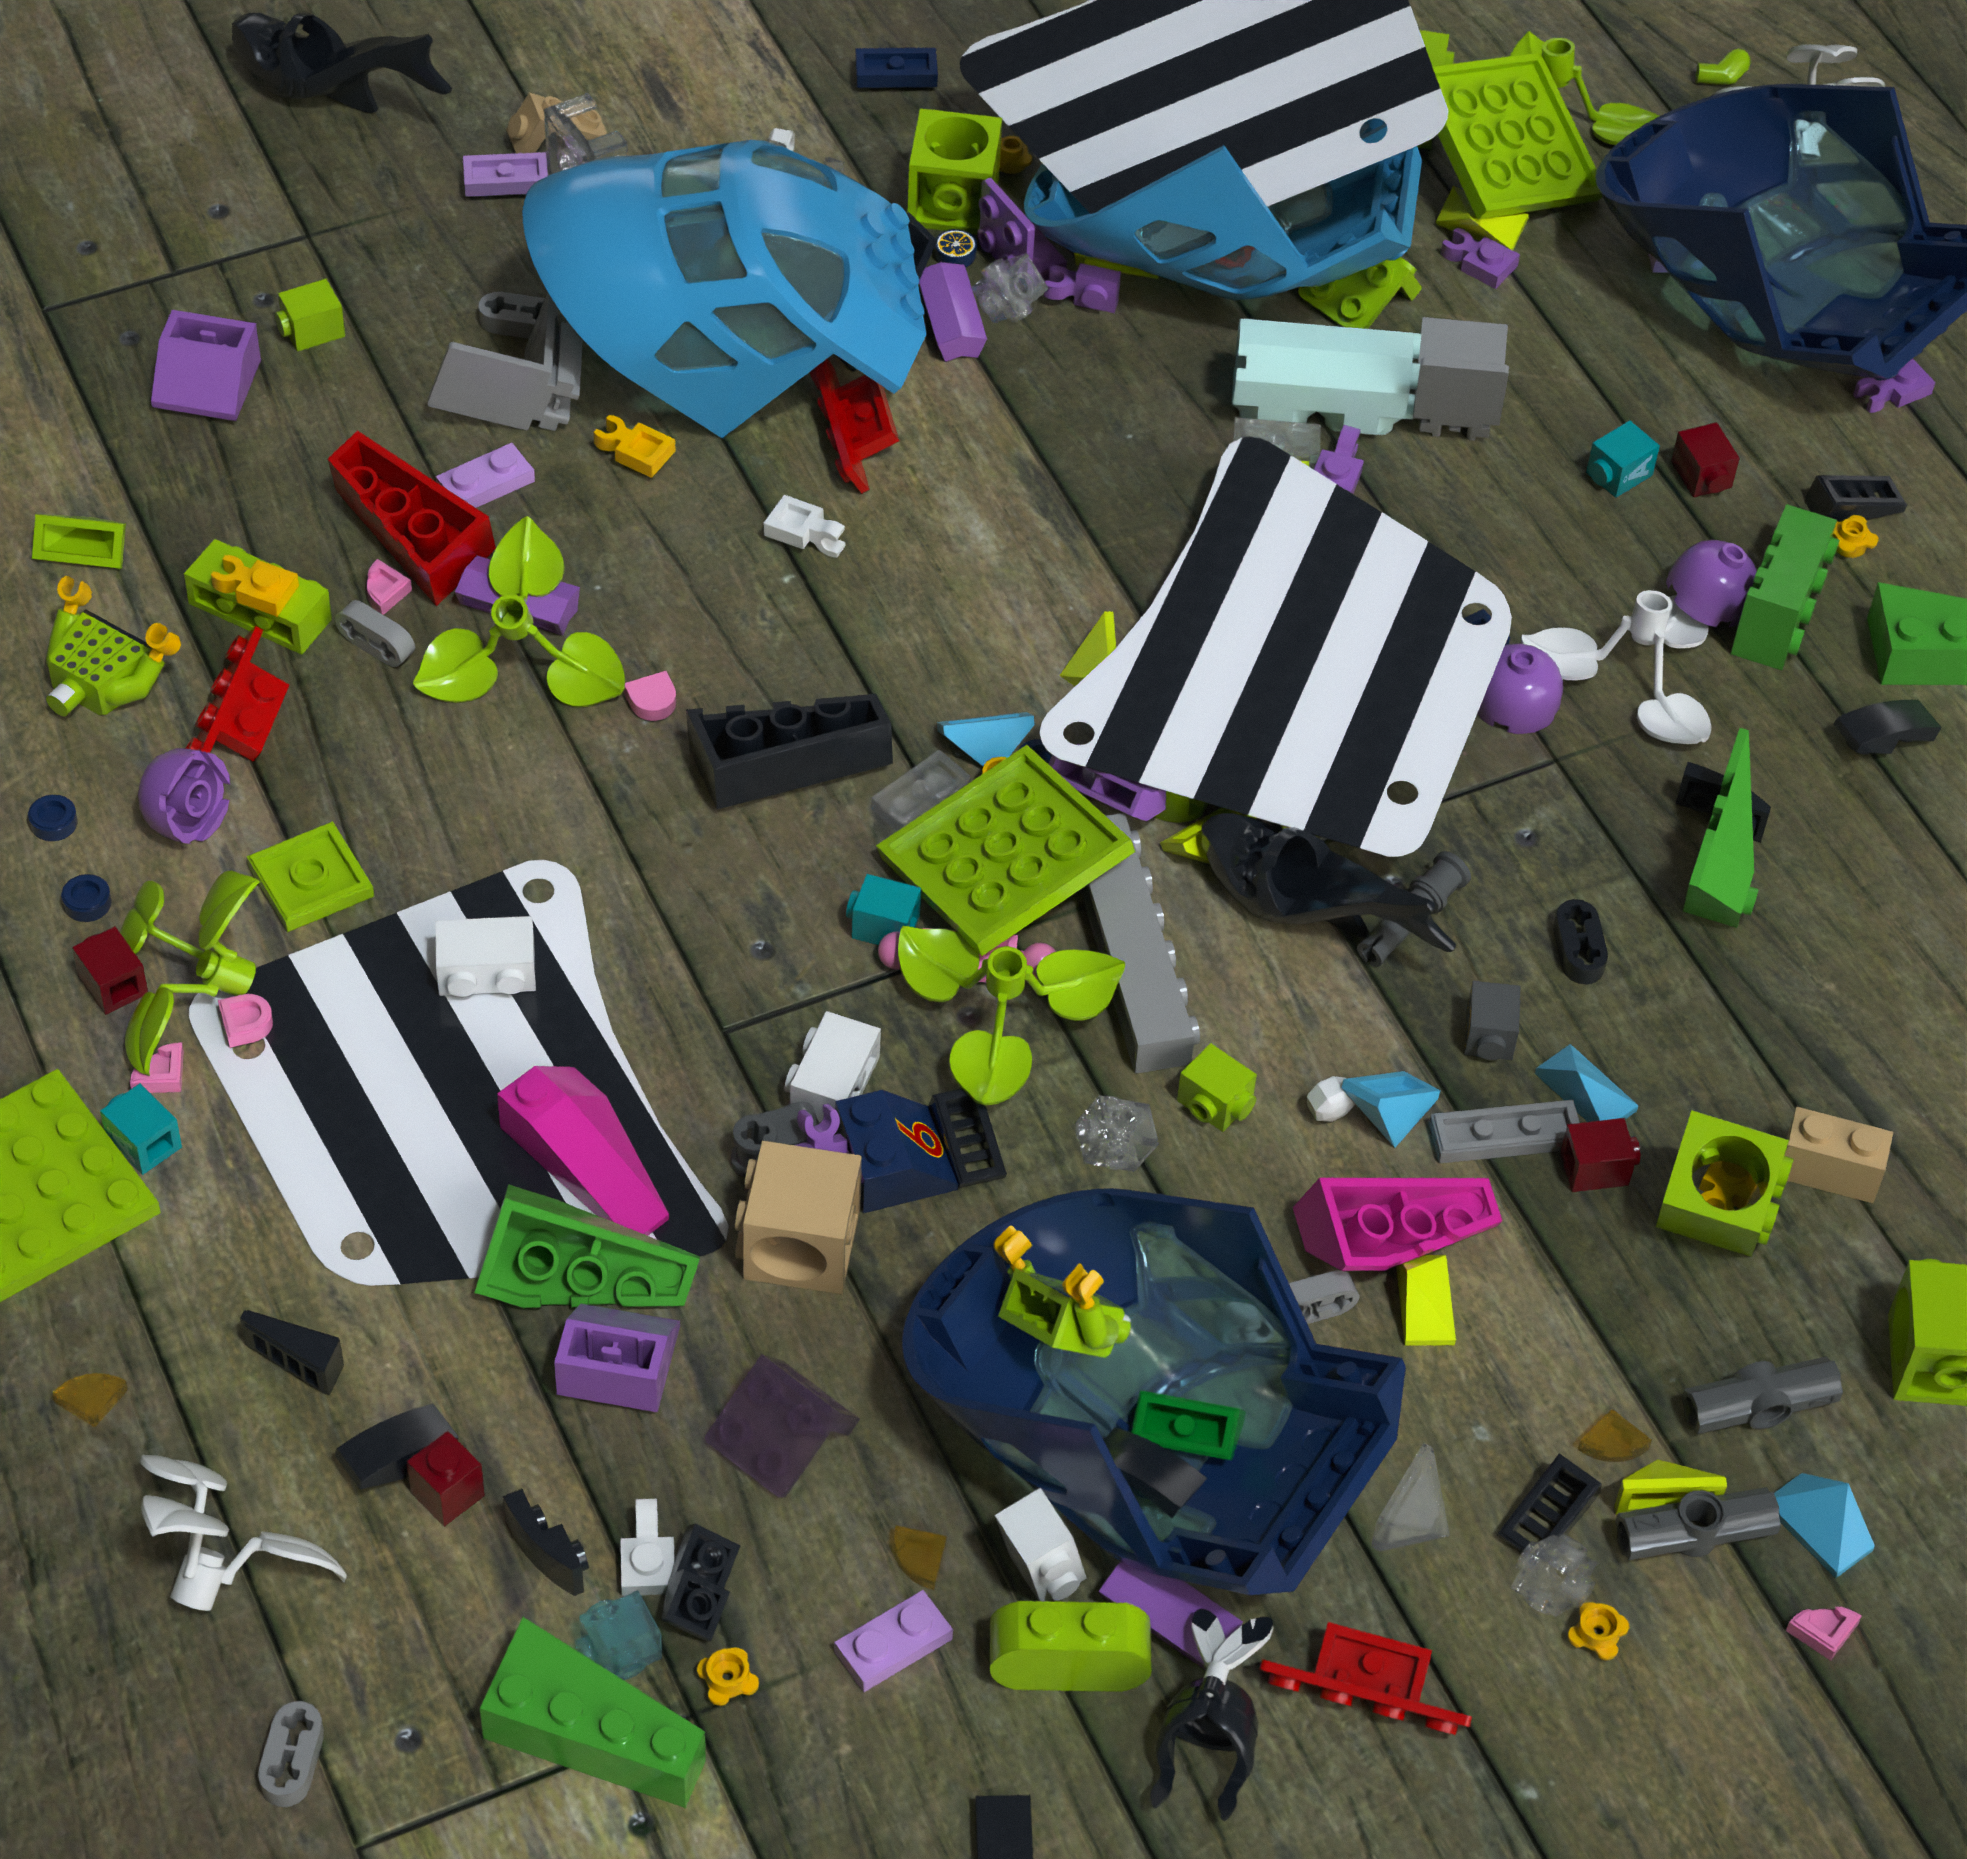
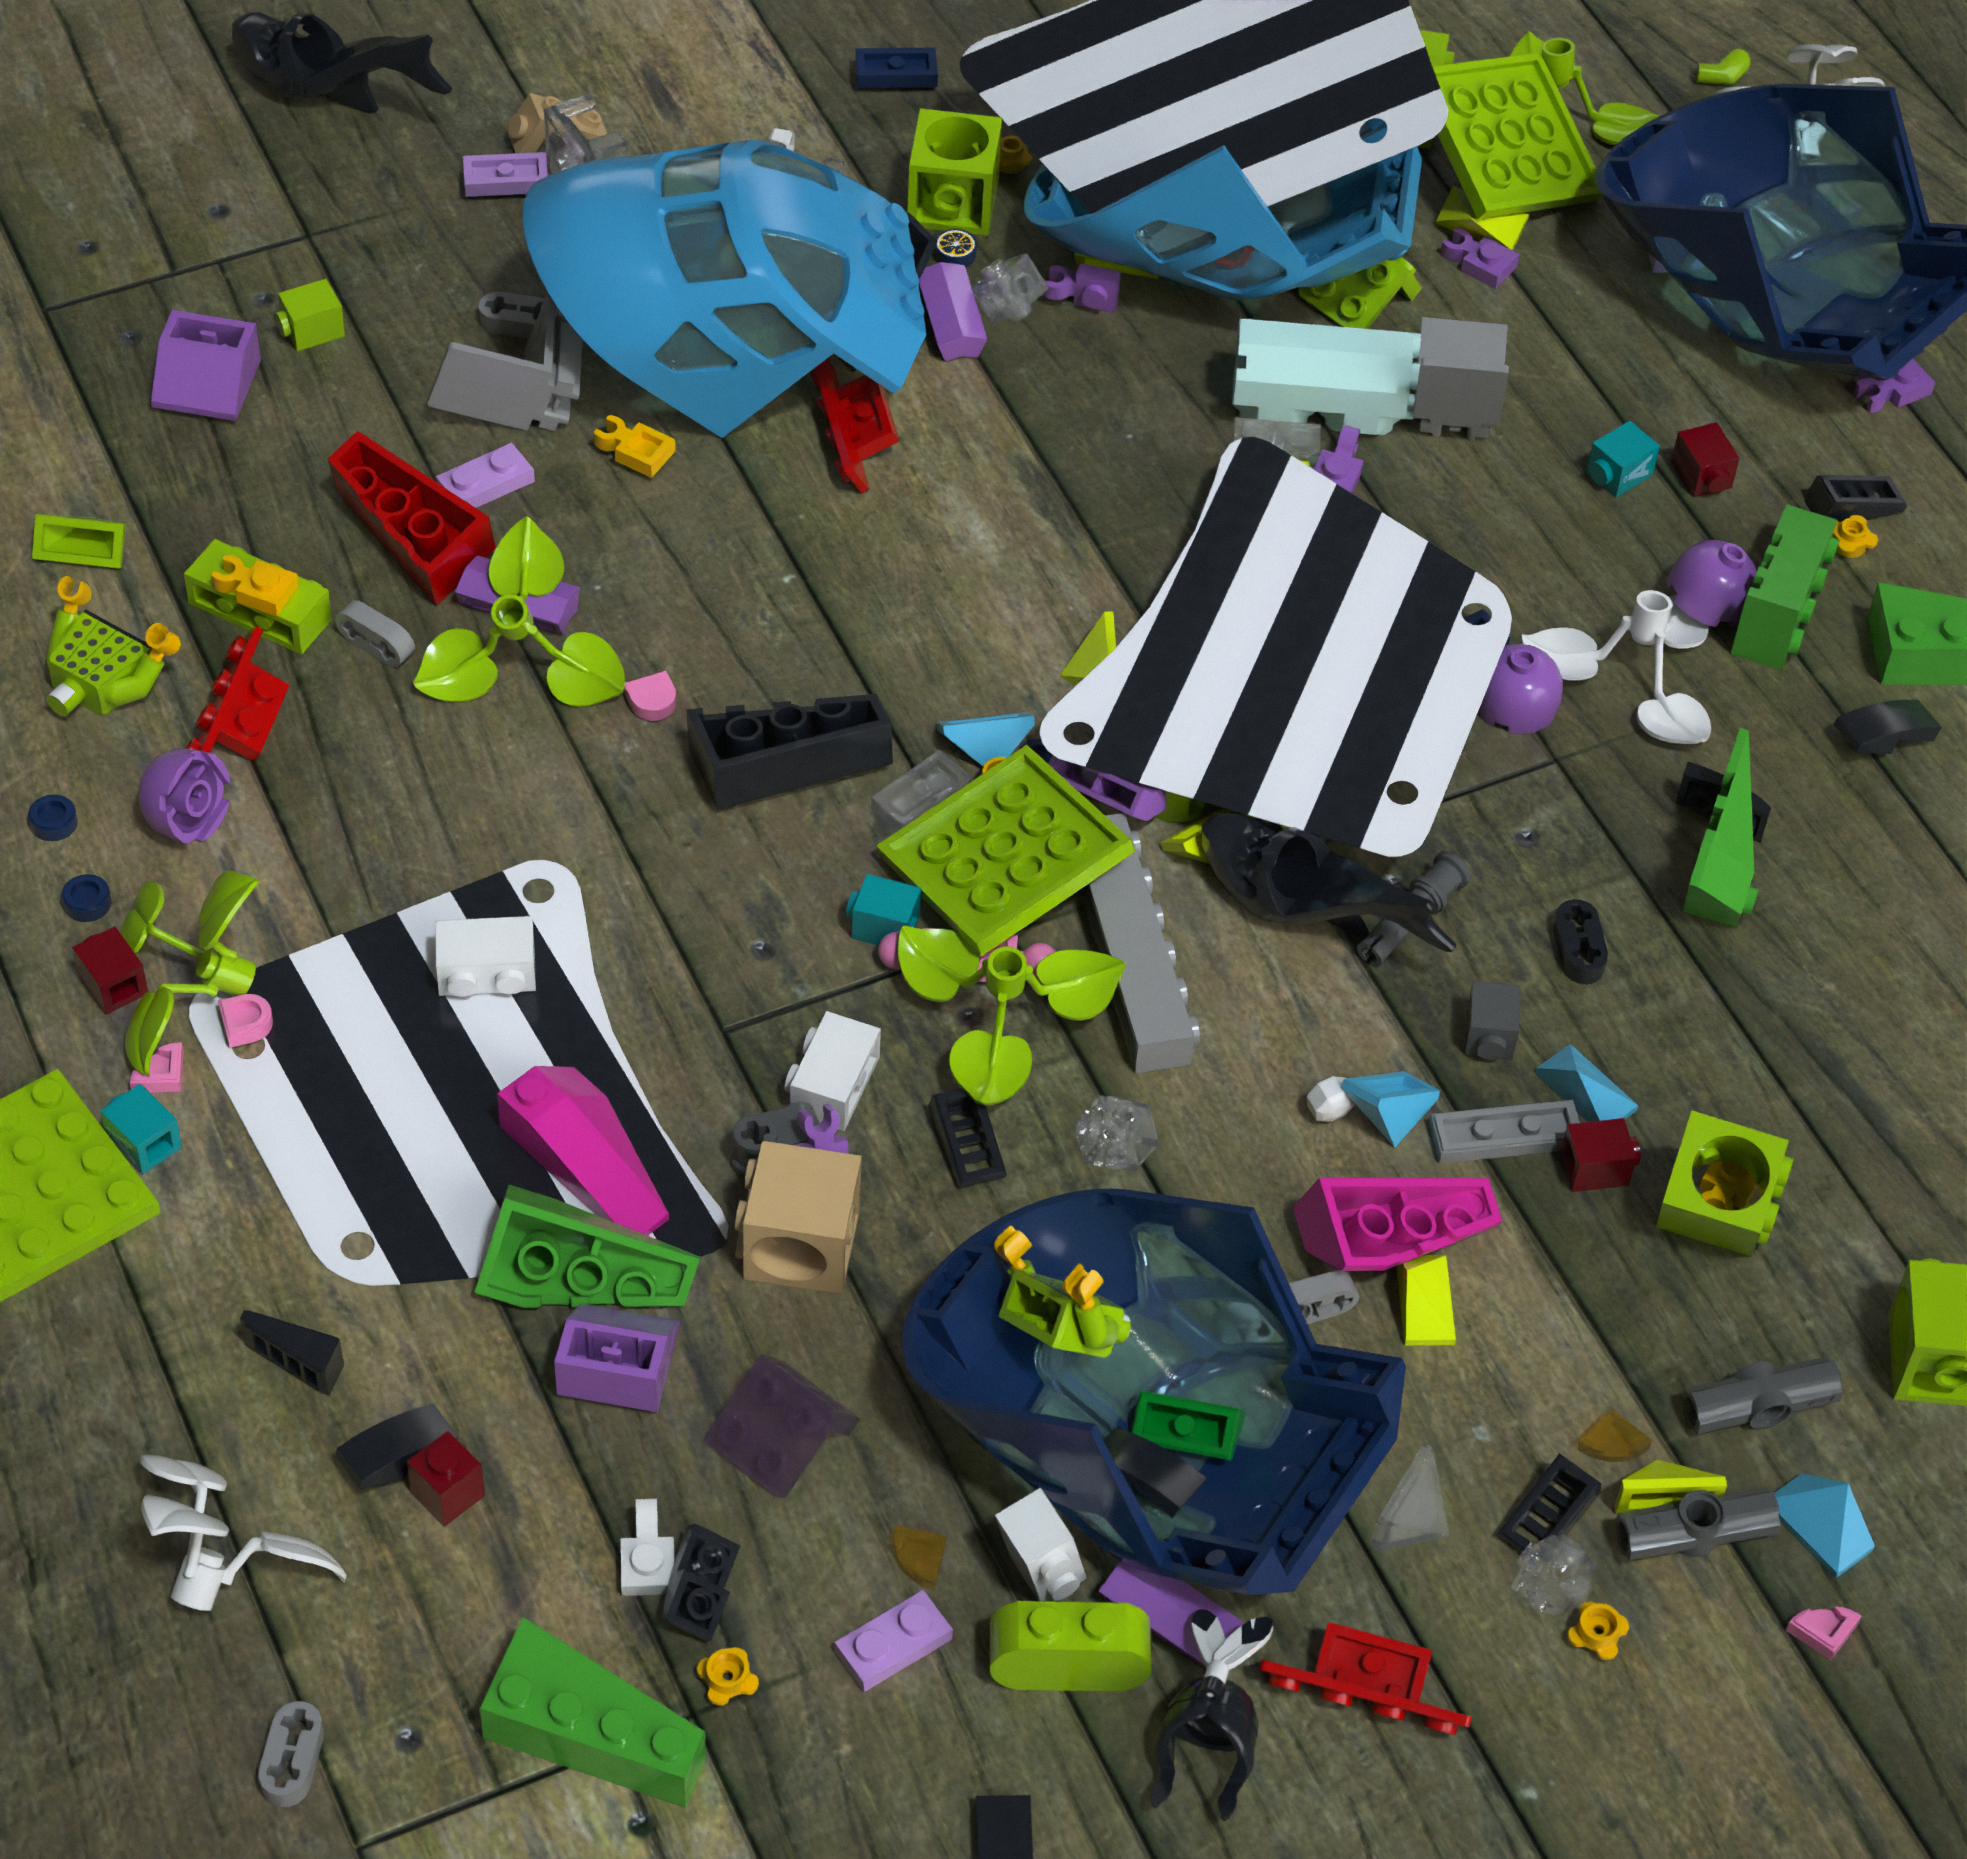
clear yellow tile [52,1373,128,1427] -> none
lime tile [246,821,374,933] -> none
bright pink tile [366,559,412,615] -> none
black slope [503,1489,589,1596] -> none
clear light blue brick [575,1590,662,1680] -> none
white plate [763,495,846,557] -> none
dark blue slope [834,1090,958,1214] -> none
medium lavender bracket [977,177,1067,291] -> none
lime brick [1177,1043,1257,1132] -> none
tan brick [1784,1106,1893,1203] -> none

